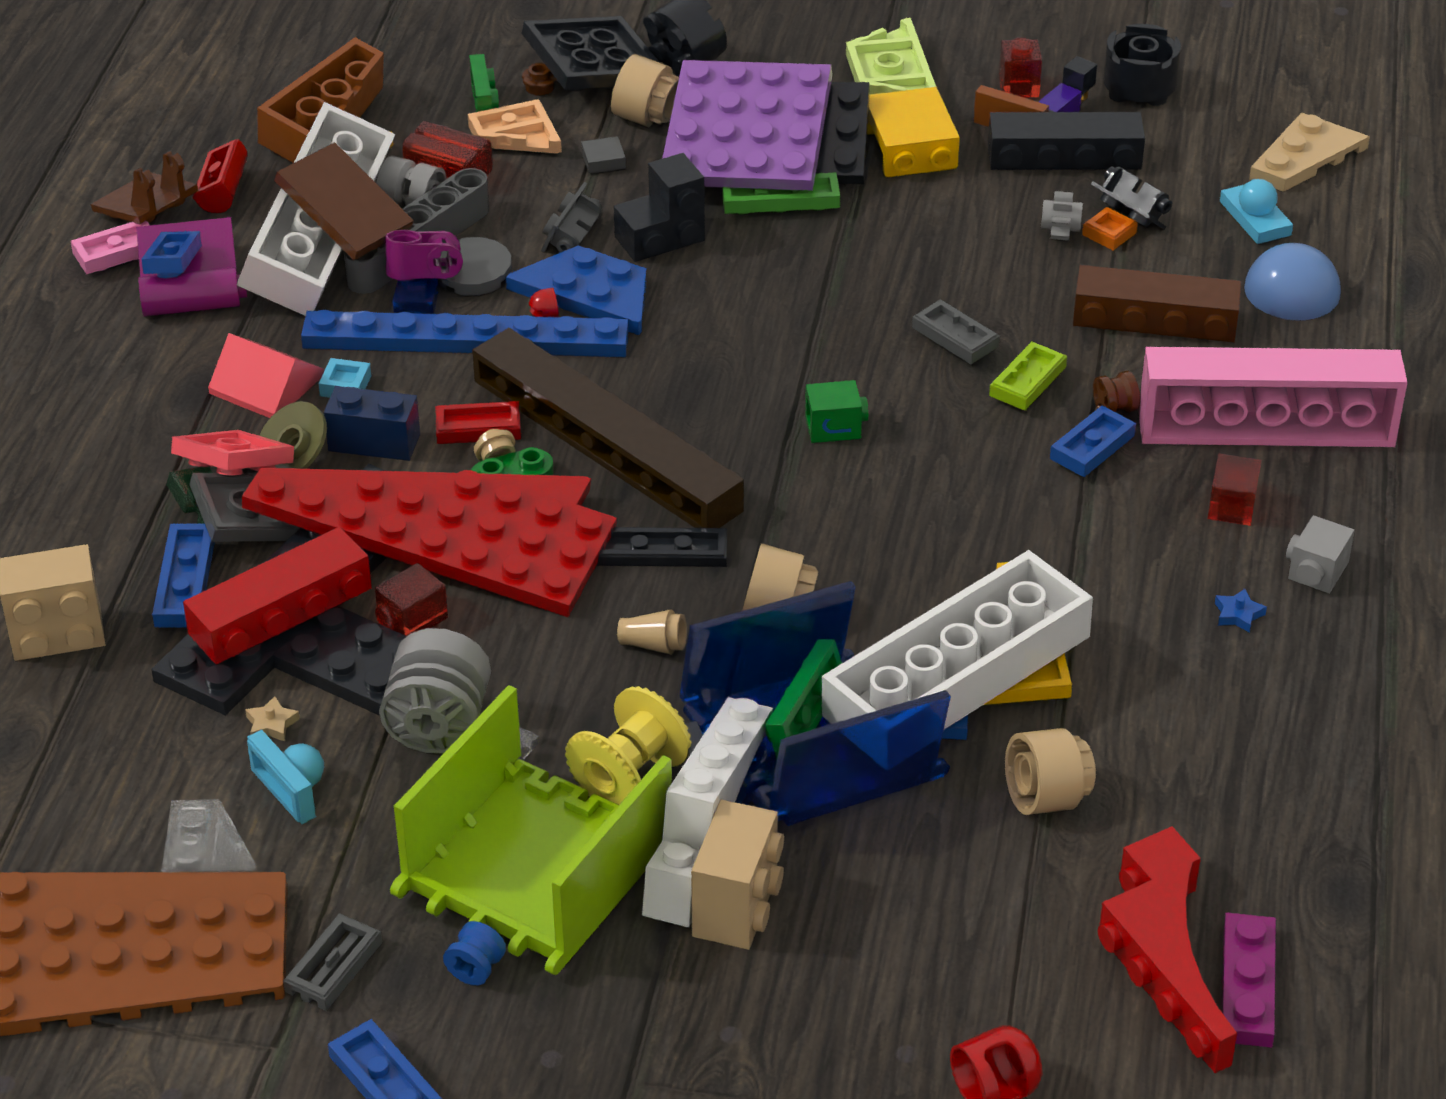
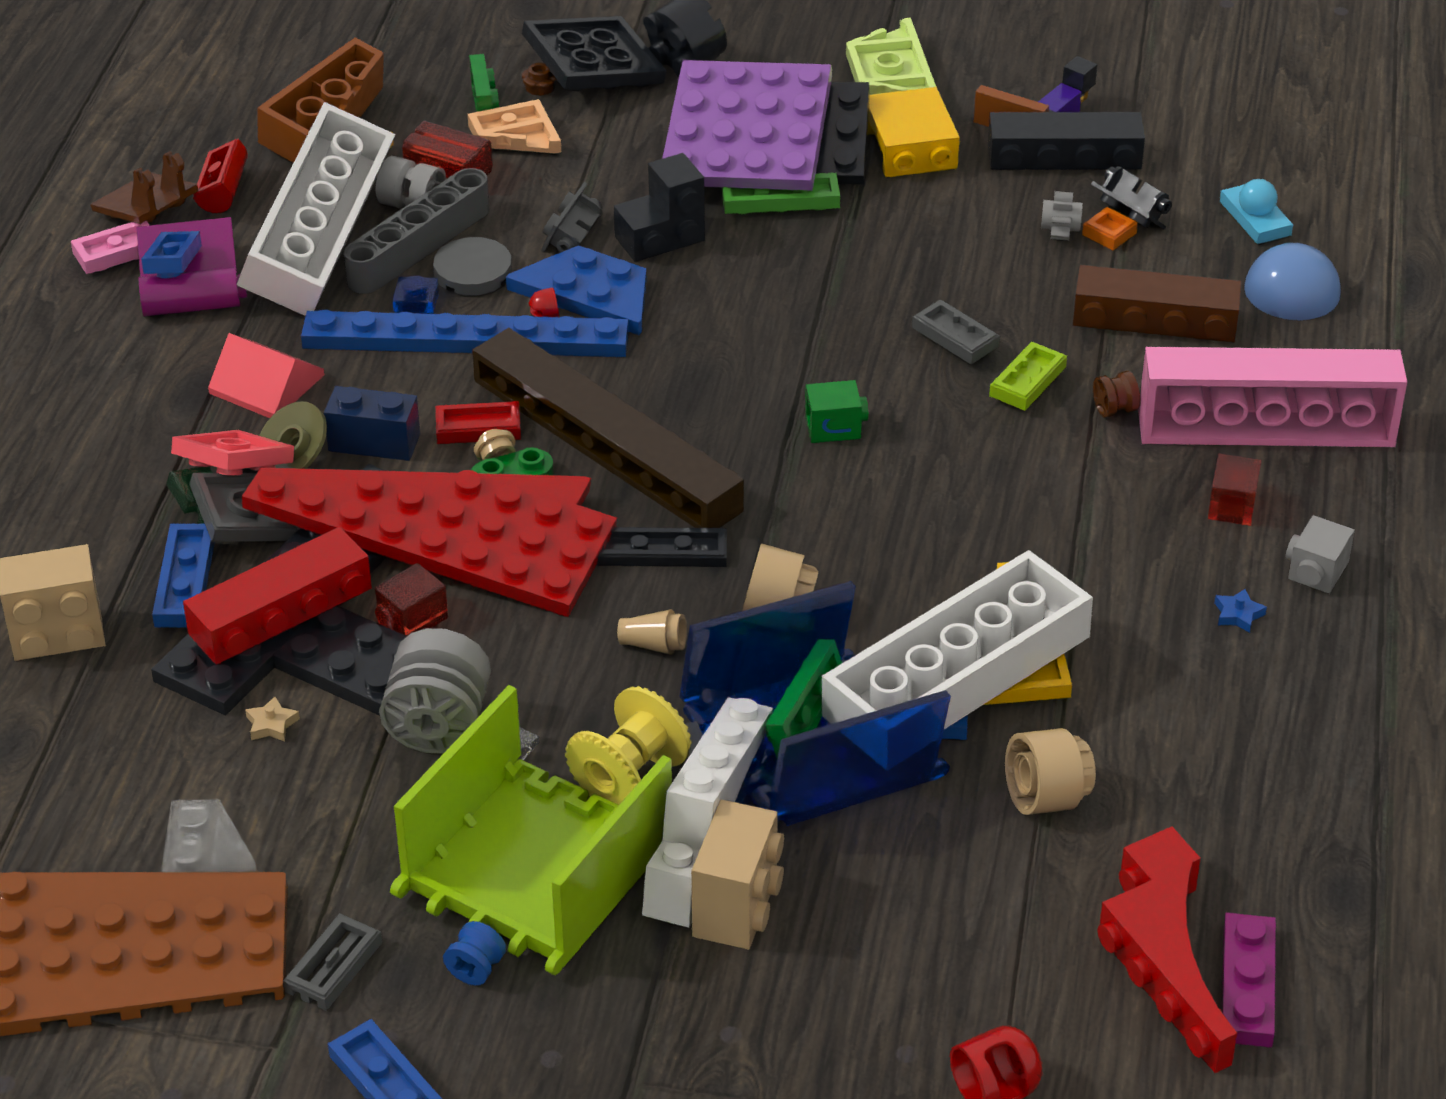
medium azure tile [247,729,324,824] -> none
reddish brown tile [274,142,414,260] -> none
medium azure tile [318,358,371,398] -> none
magenta piece [386,230,463,280] -> none
dark grey tile [581,136,626,174] -> none
tan piece [611,54,679,127] -> none
clear red brick [999,38,1042,98] -> none
blue plate [1050,405,1136,477] -> none
black brick [1103,24,1181,106] -> none
tan wing [1249,112,1370,192] -> none

